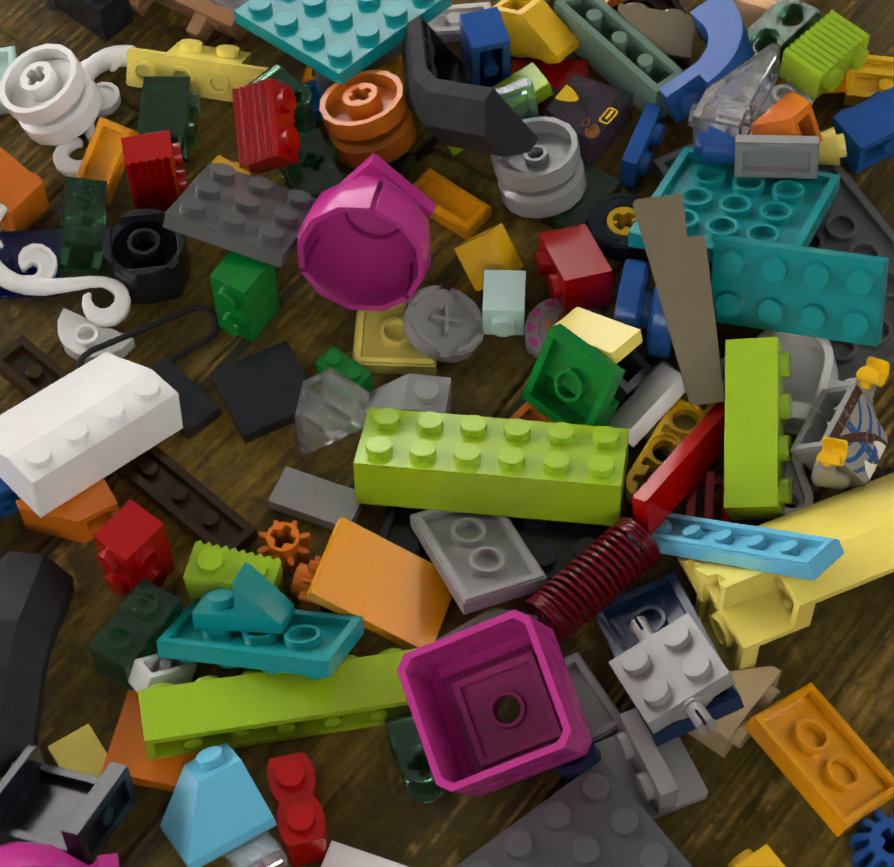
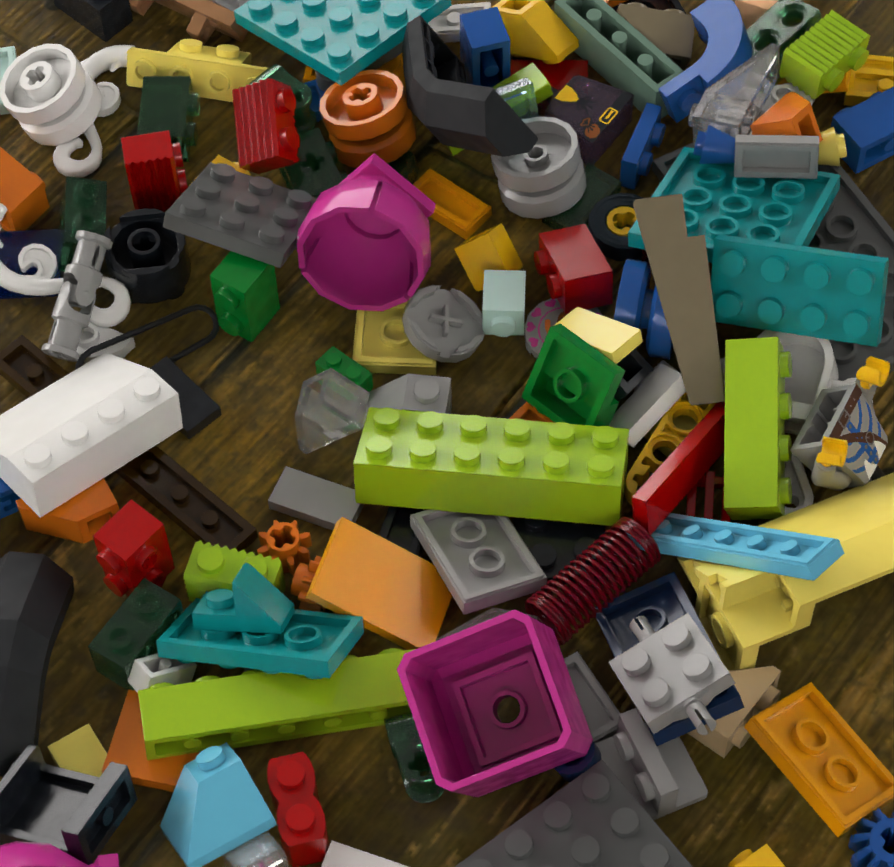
light orange tile [70,116,139,206] -> none
black tile [209,341,322,444] -> none
none -> light grey piece [41,230,113,362]

